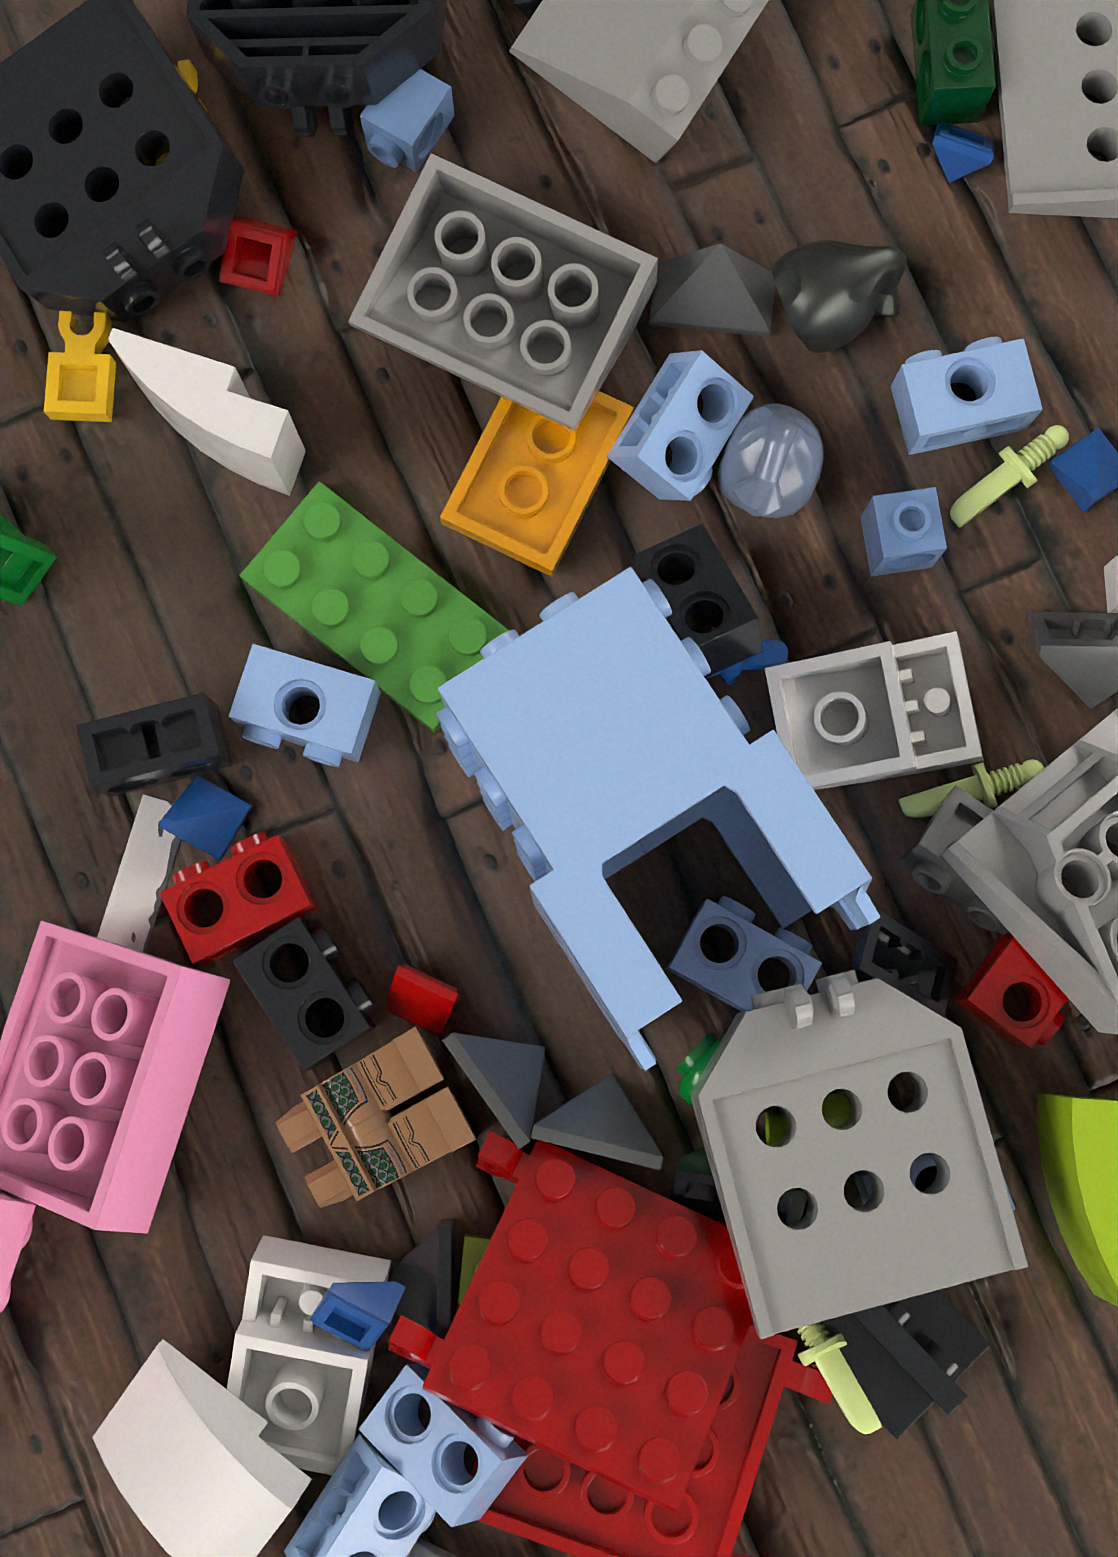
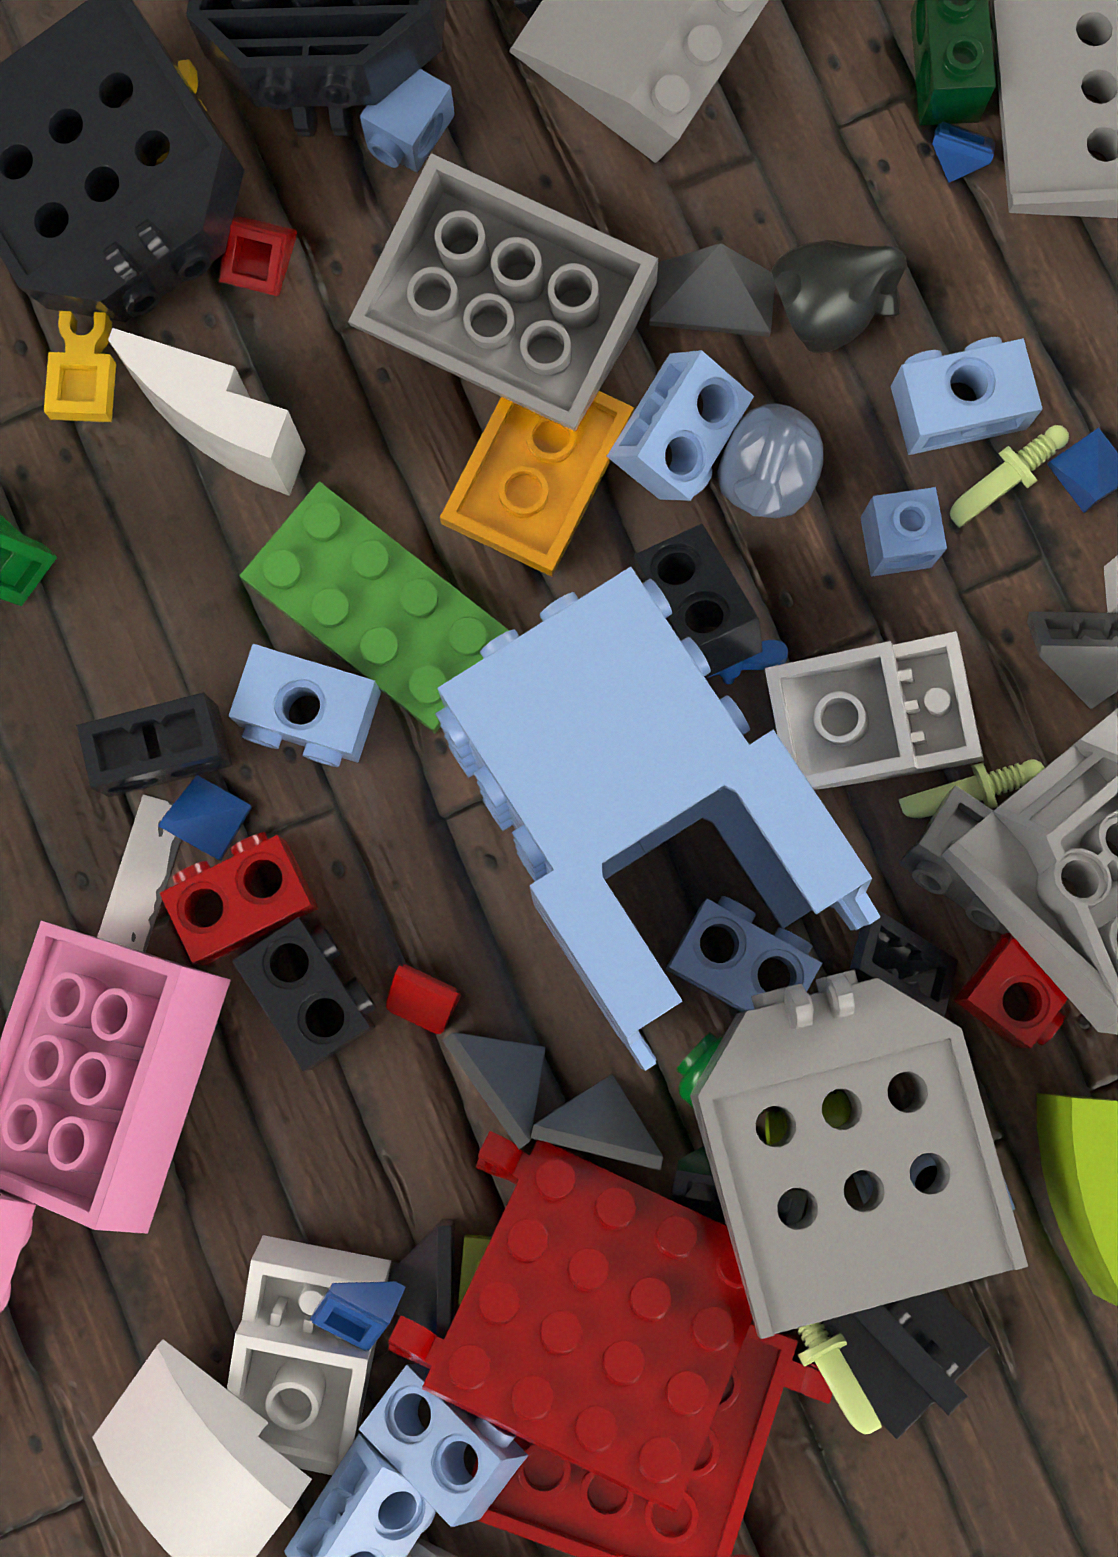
medium nougat hips [276,1026,477,1208] -> none

